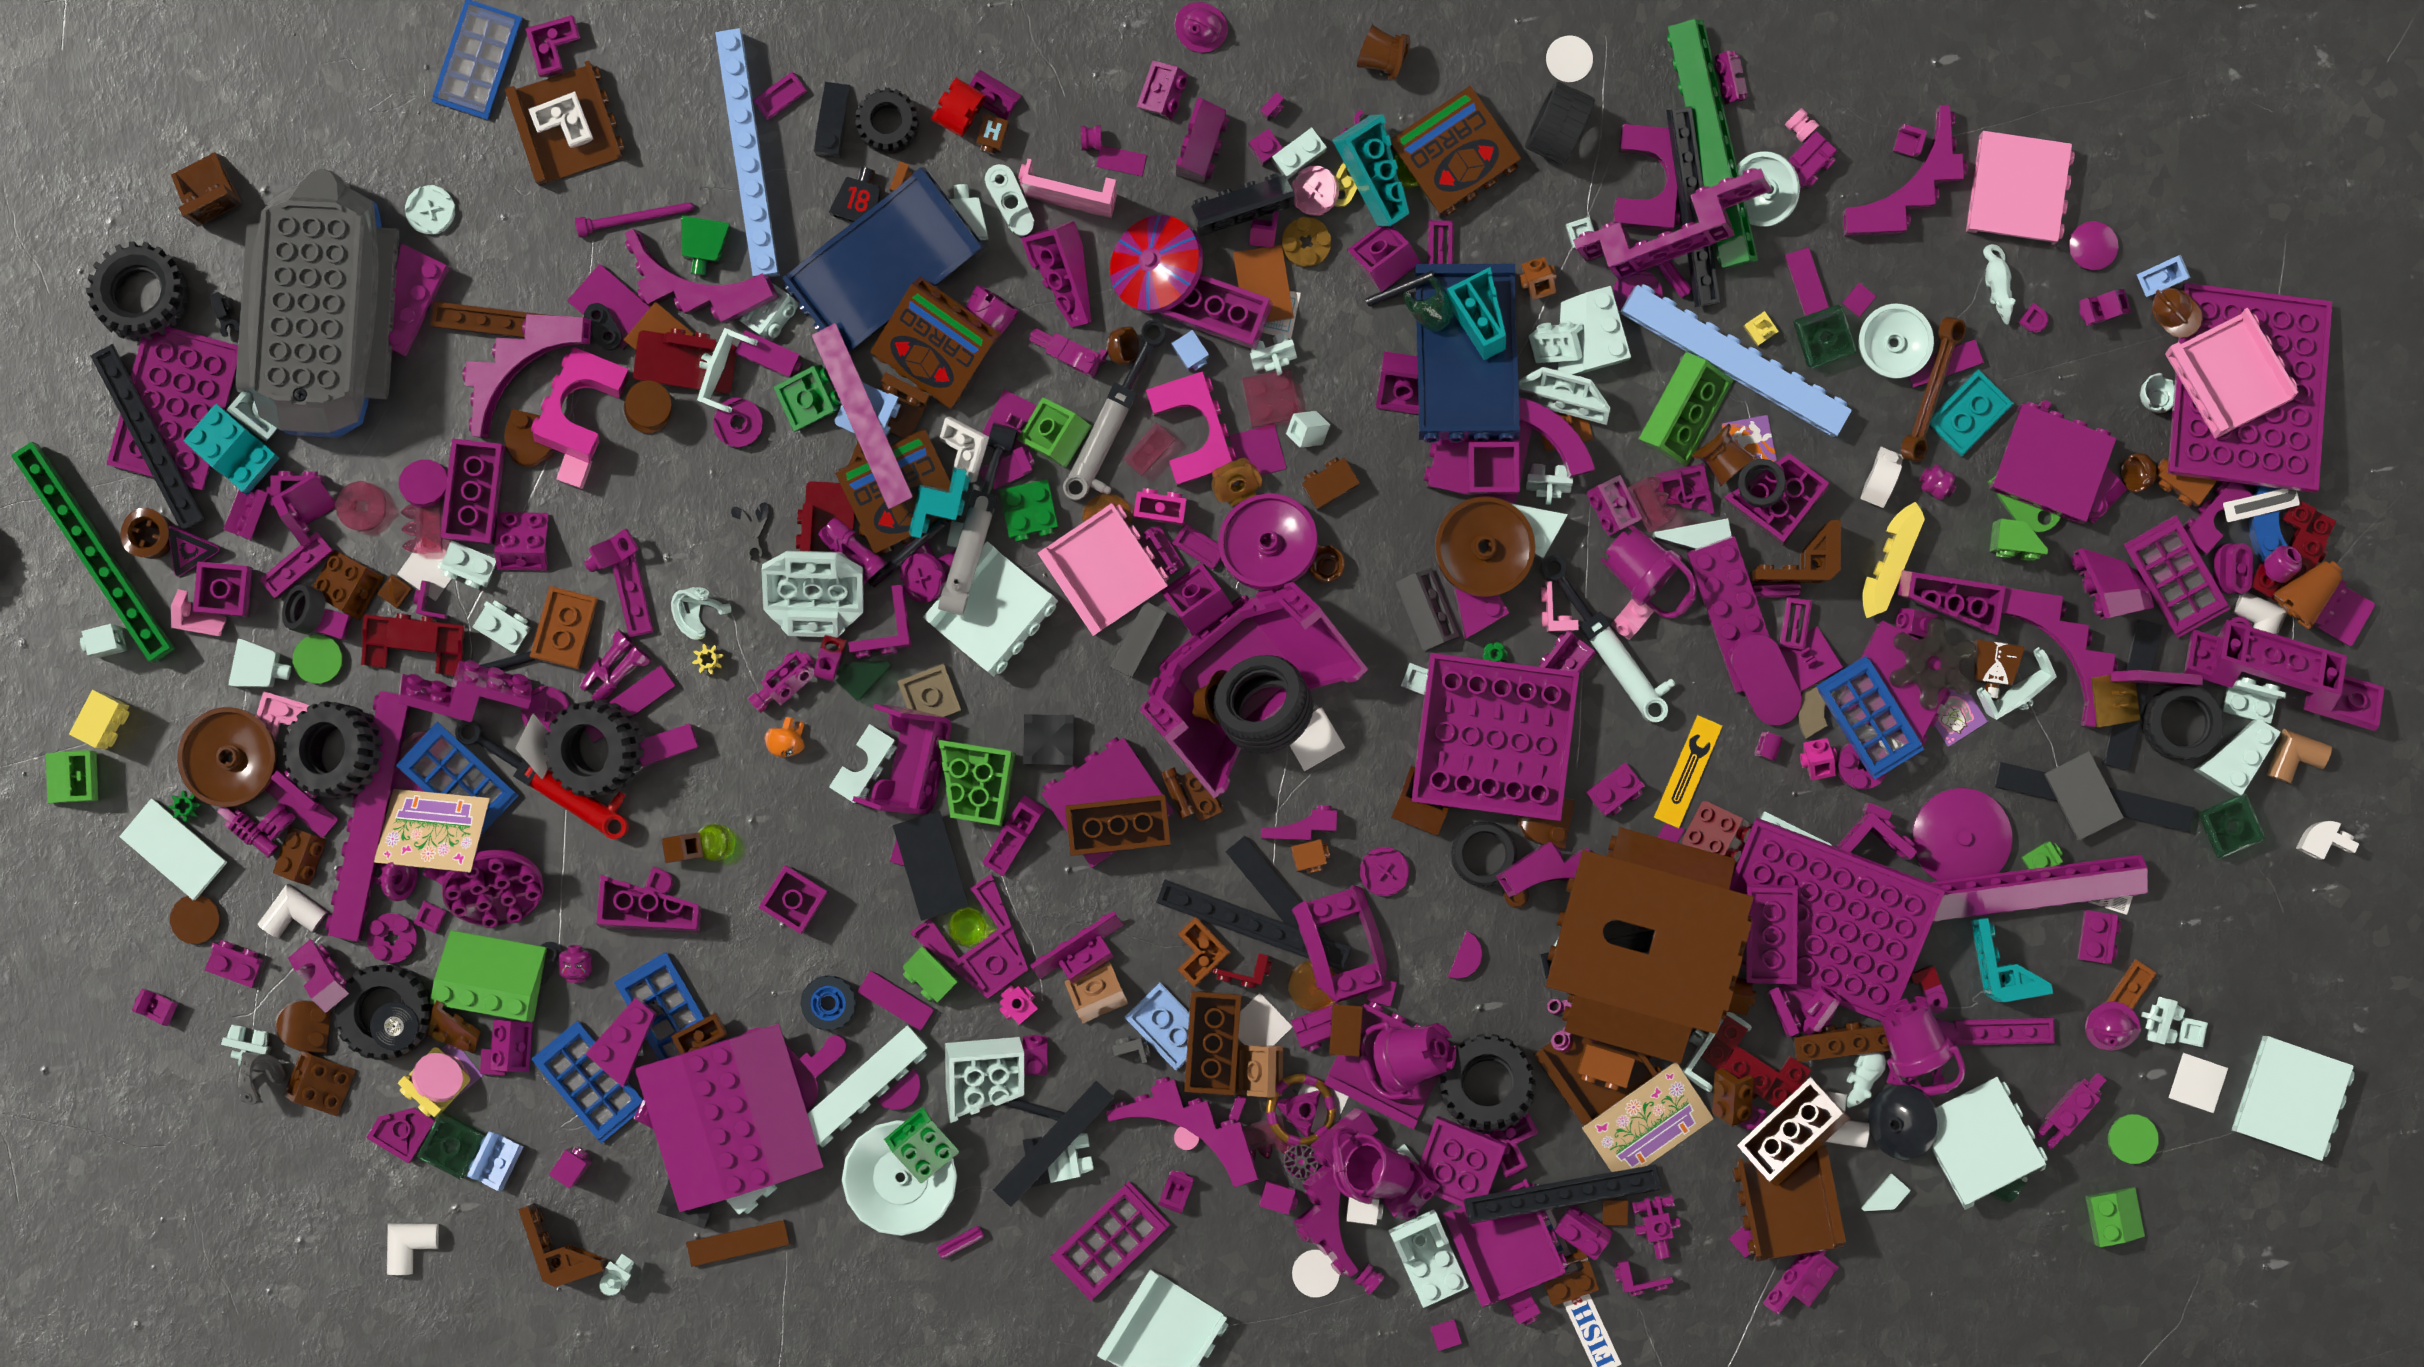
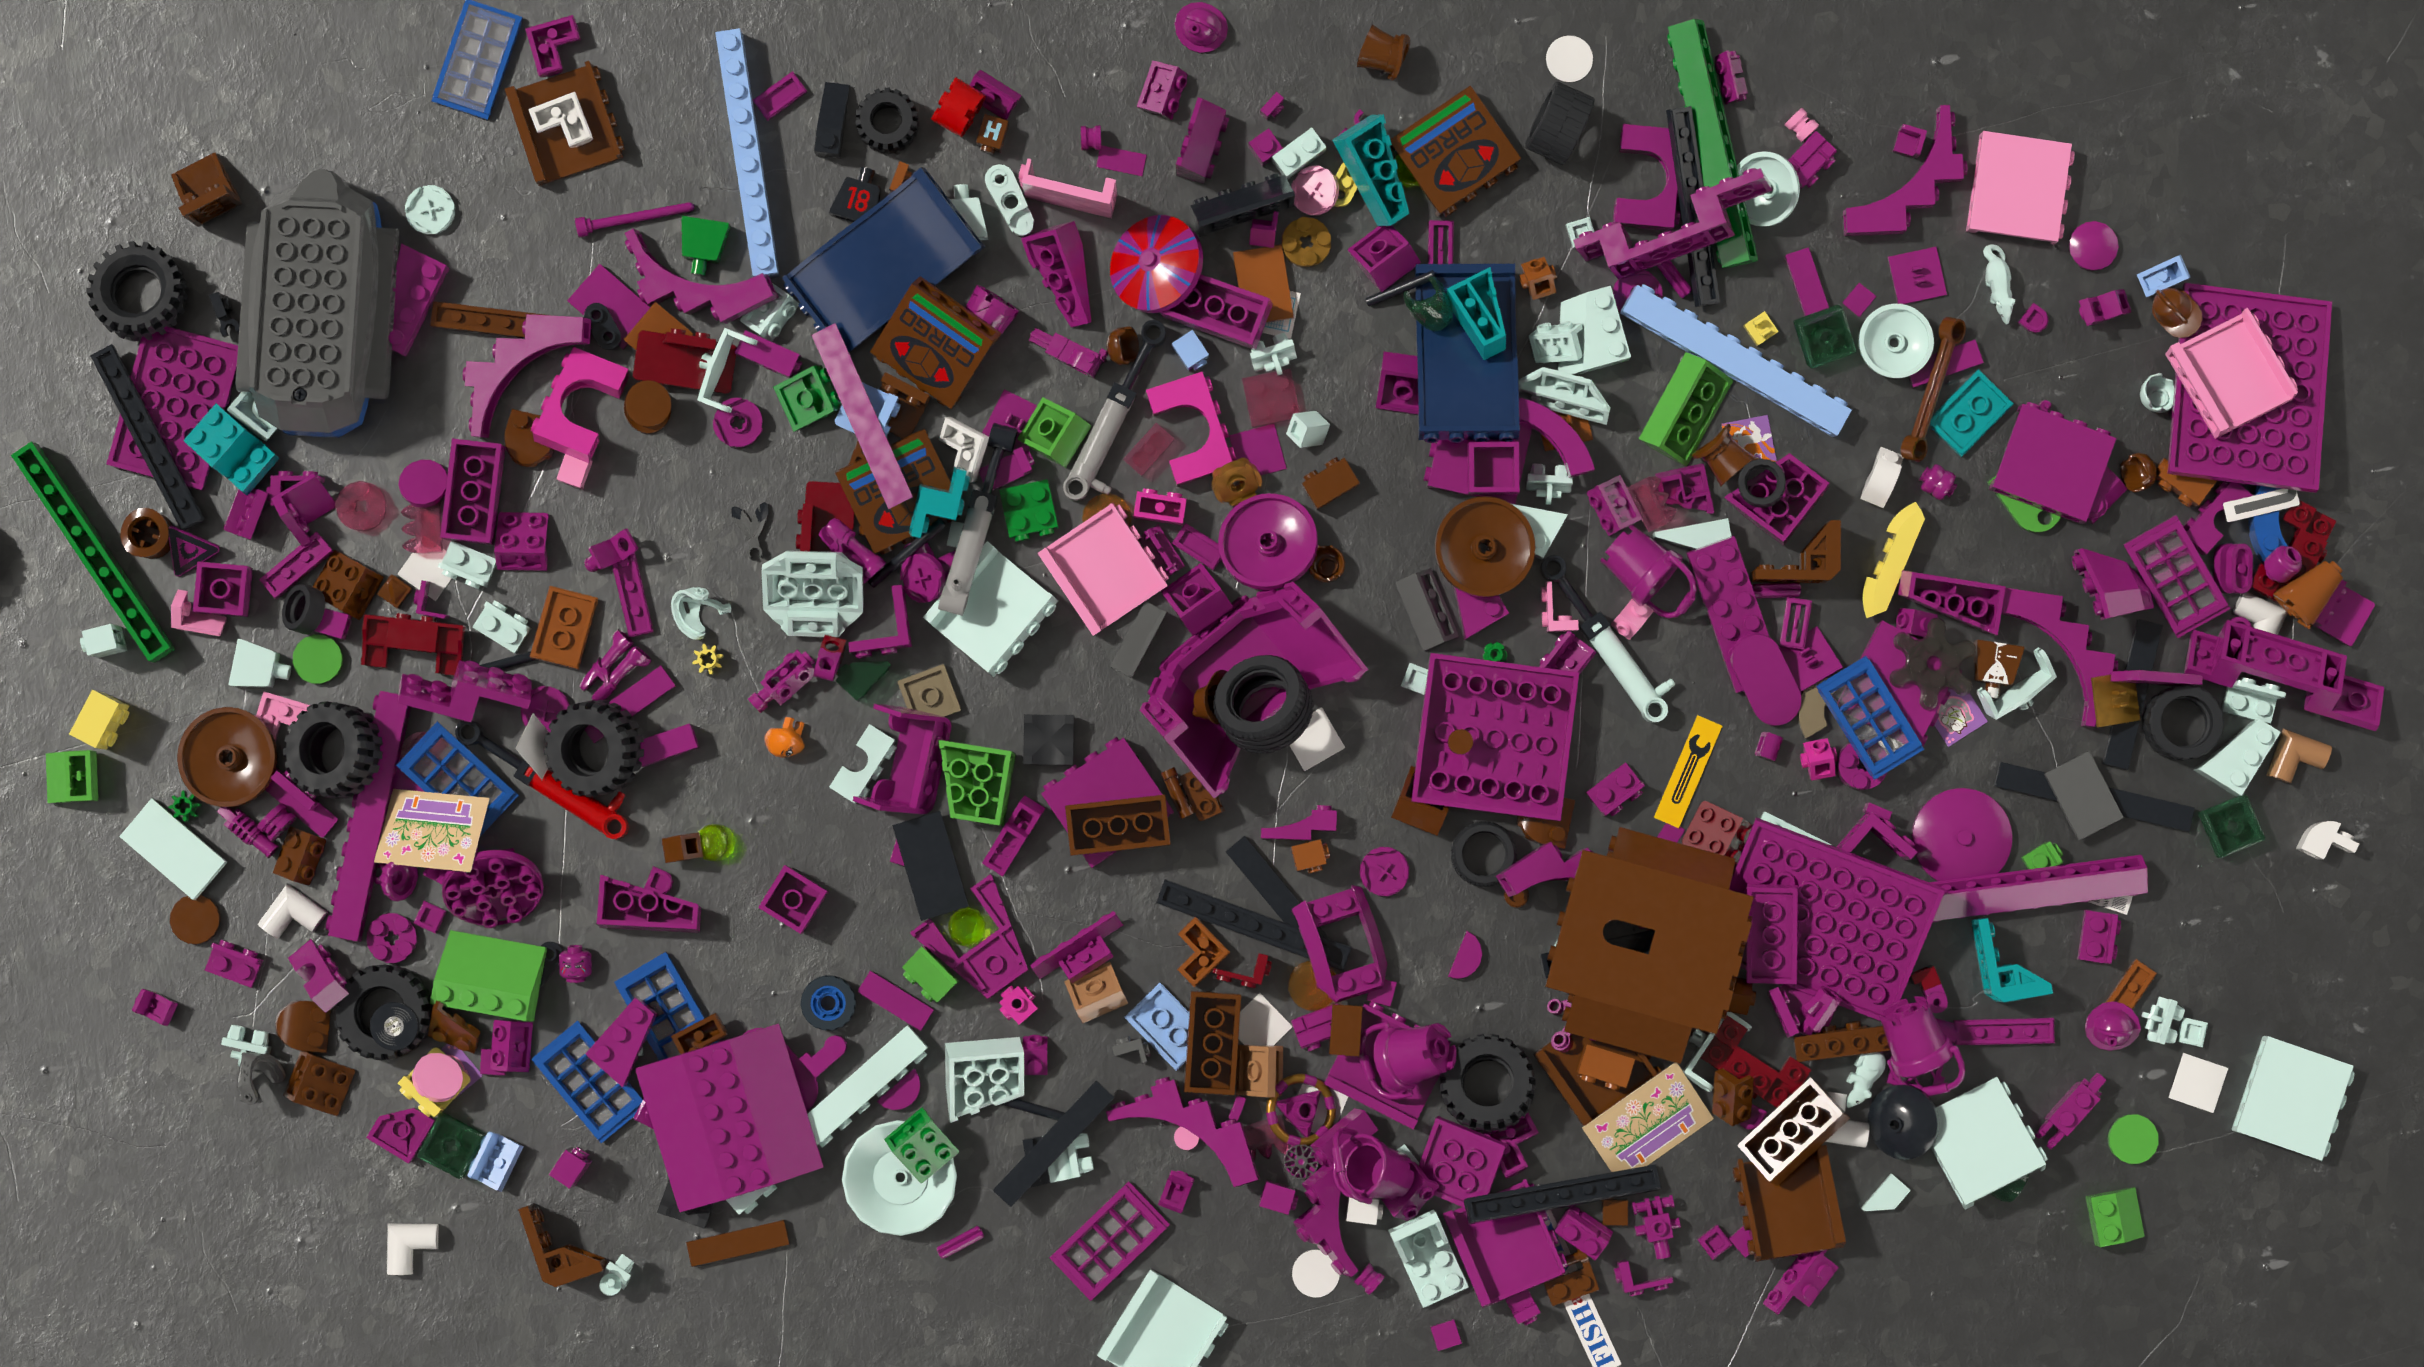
bright green slope [1990,519,2048,561] -> none
none -> reddish brown tile [1448,729,1473,755]
none -> magenta tile [1697,1225,1732,1260]
none -> magenta piece [1888,247,1947,304]

